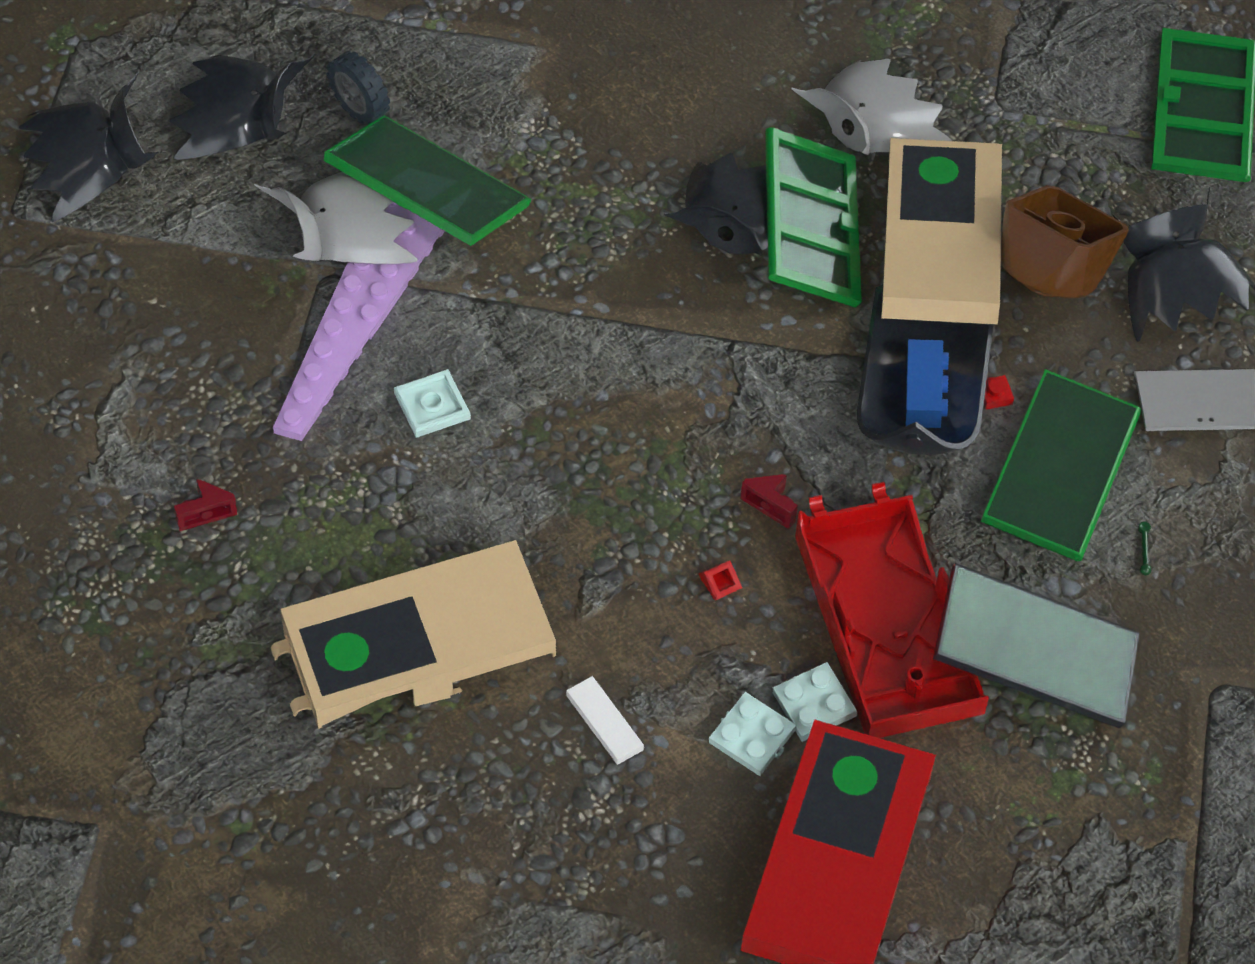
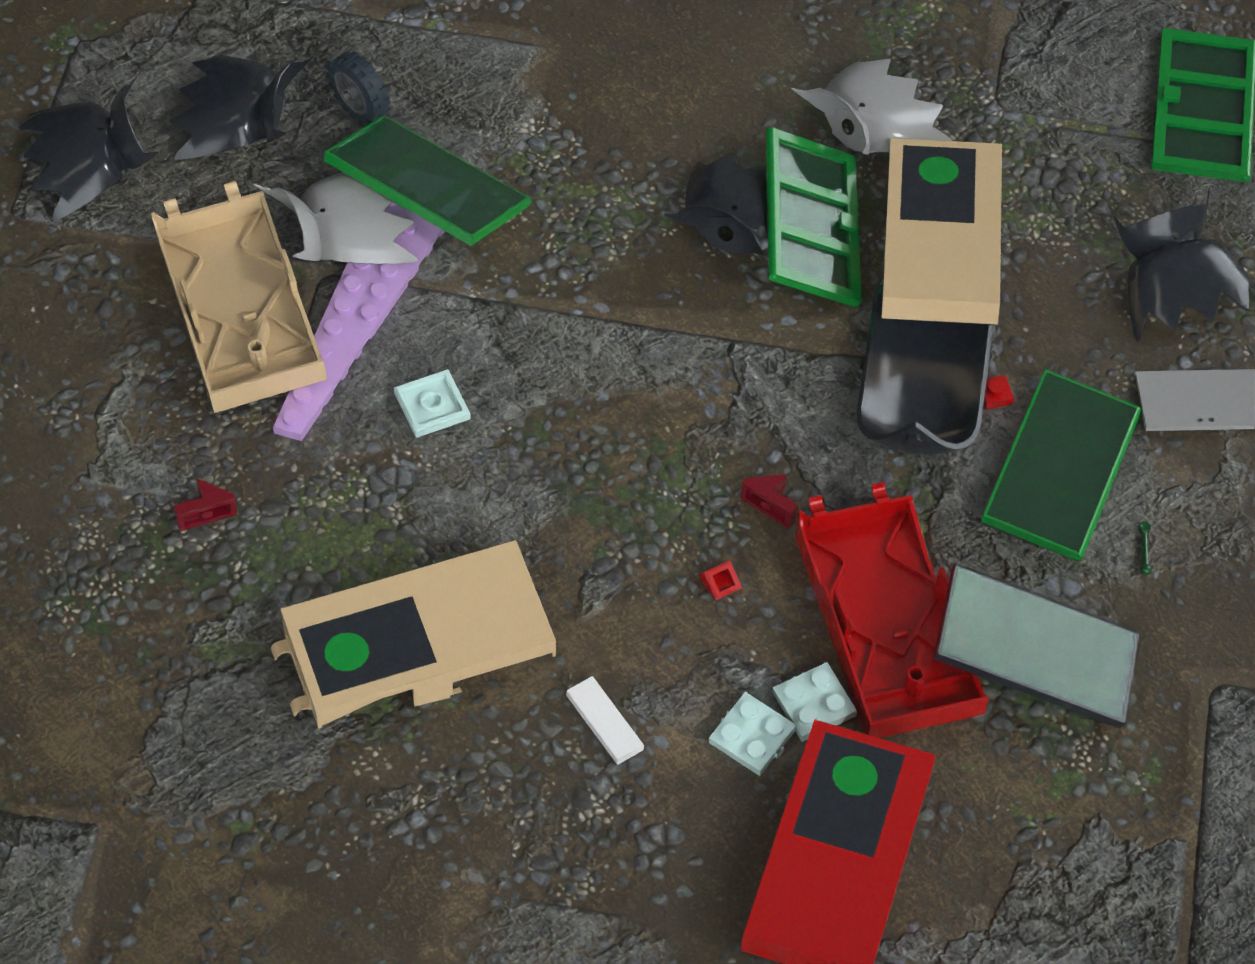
blue brick [906,339,949,428] -> none
reddish brown piece [1001,185,1129,298] -> none
none -> tan piece [151,181,327,413]

